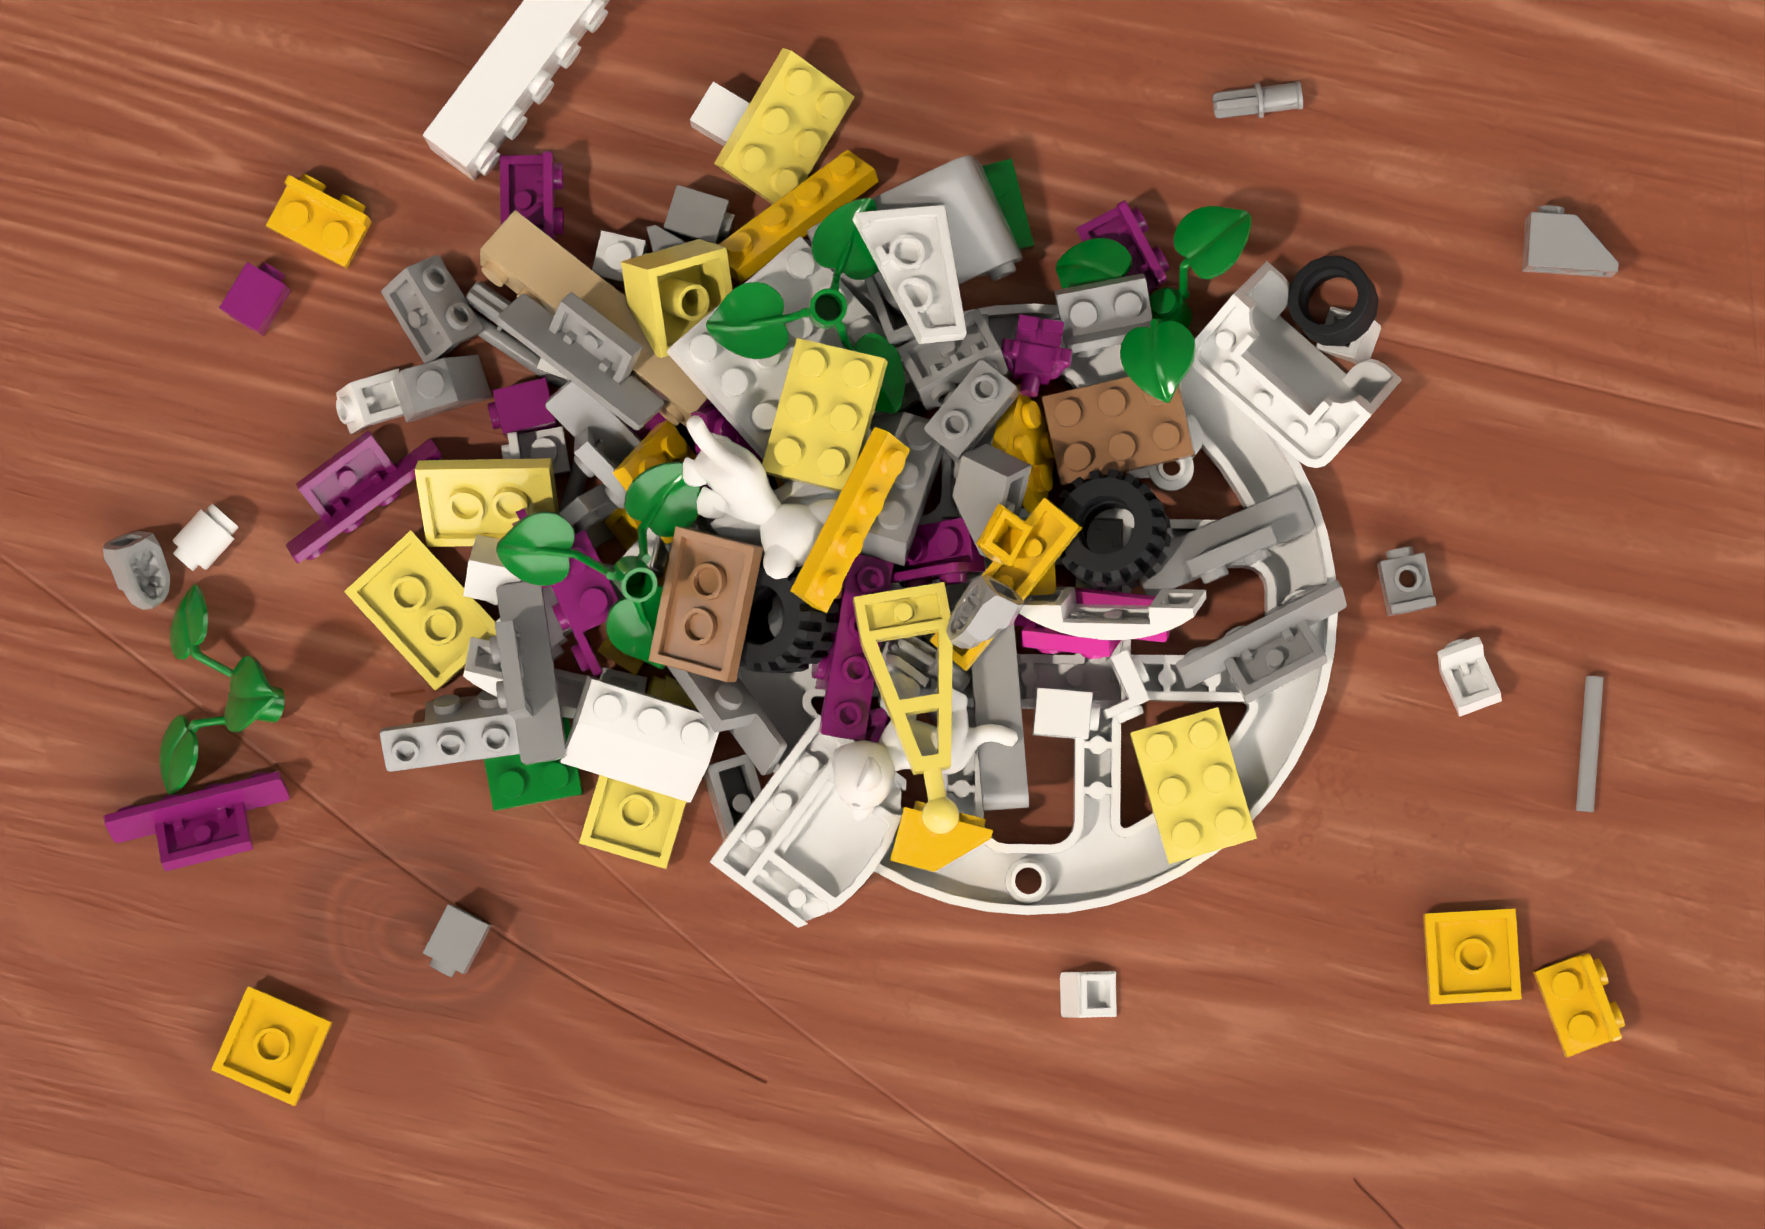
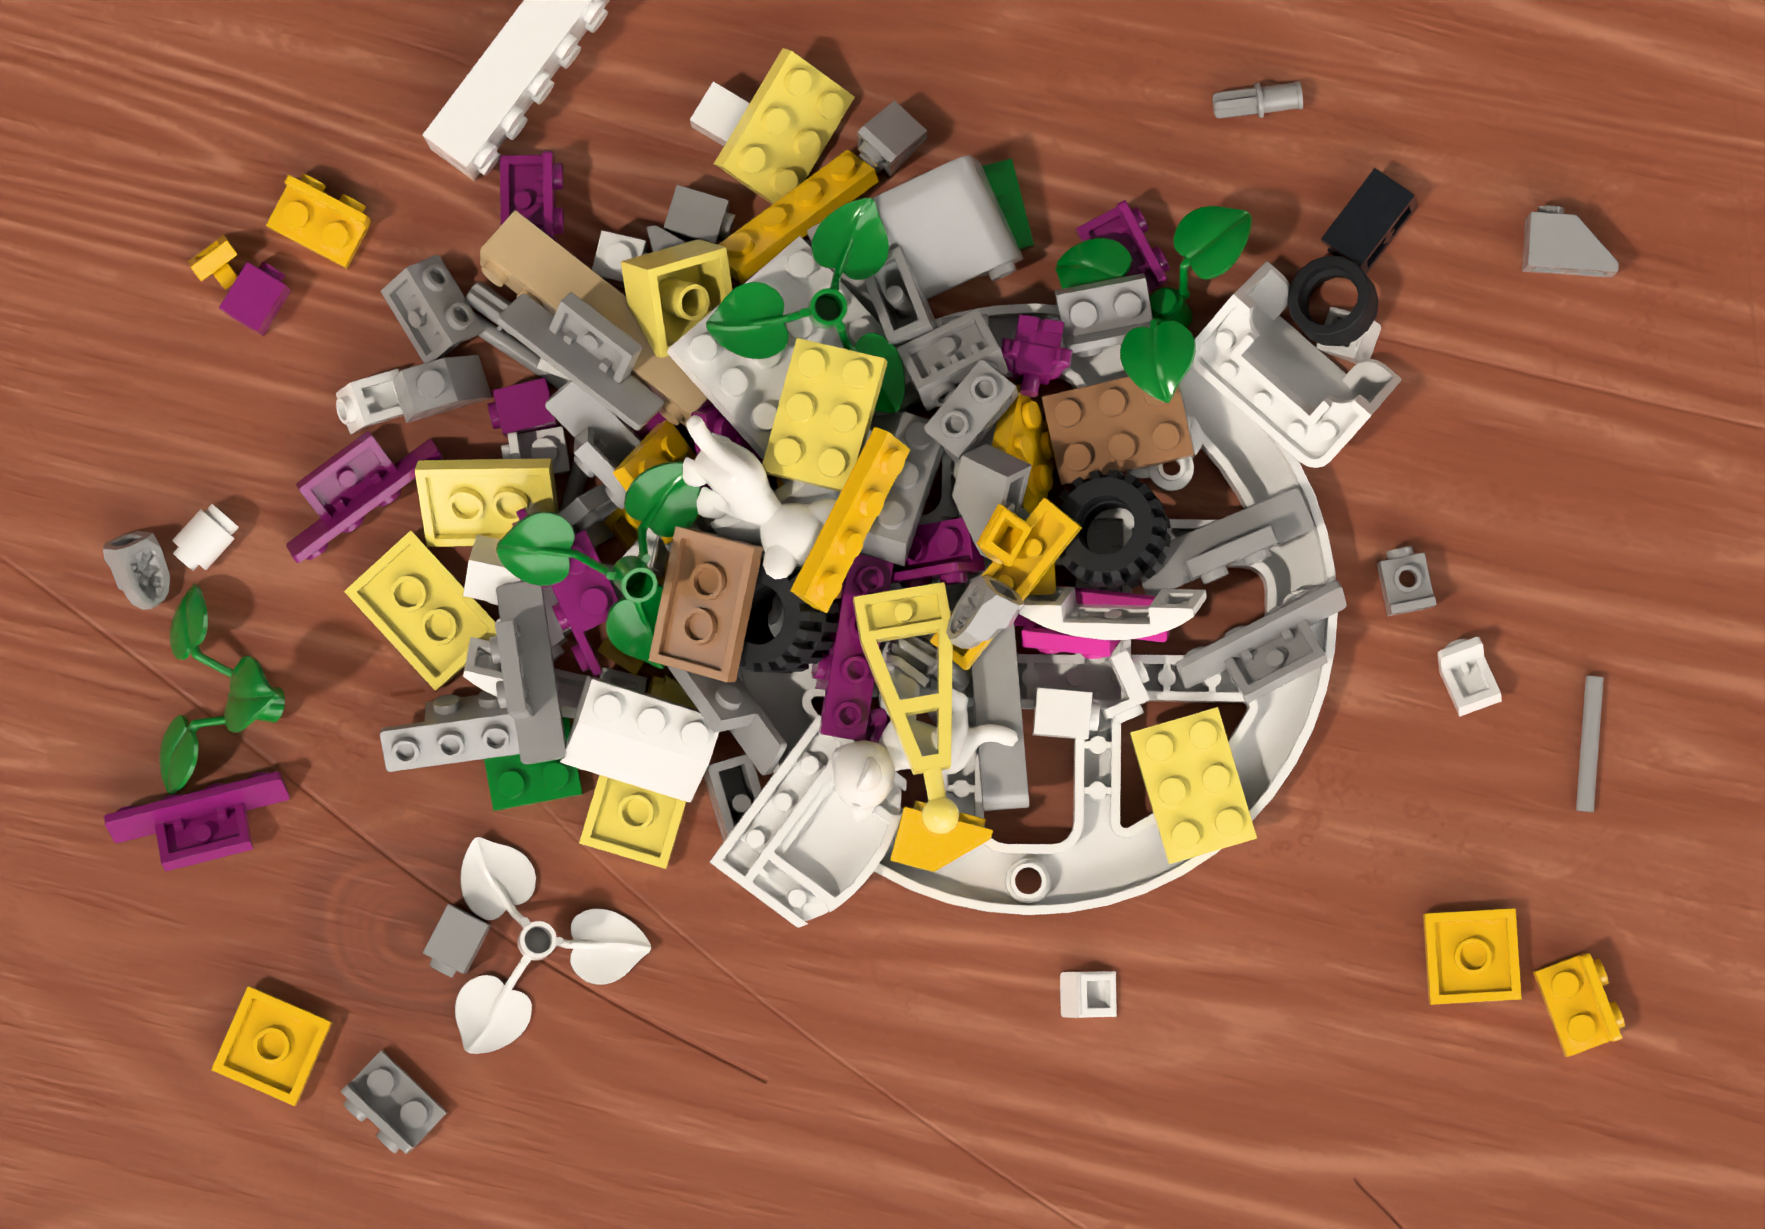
white wing [852,205,967,344] -> none
none -> yellow tile [188,235,238,290]
none -> light grey bracket [341,1050,448,1154]
none -> white plant [455,837,651,1054]
none -> light grey slope [857,101,927,177]
none -> black hinge [1321,168,1417,274]

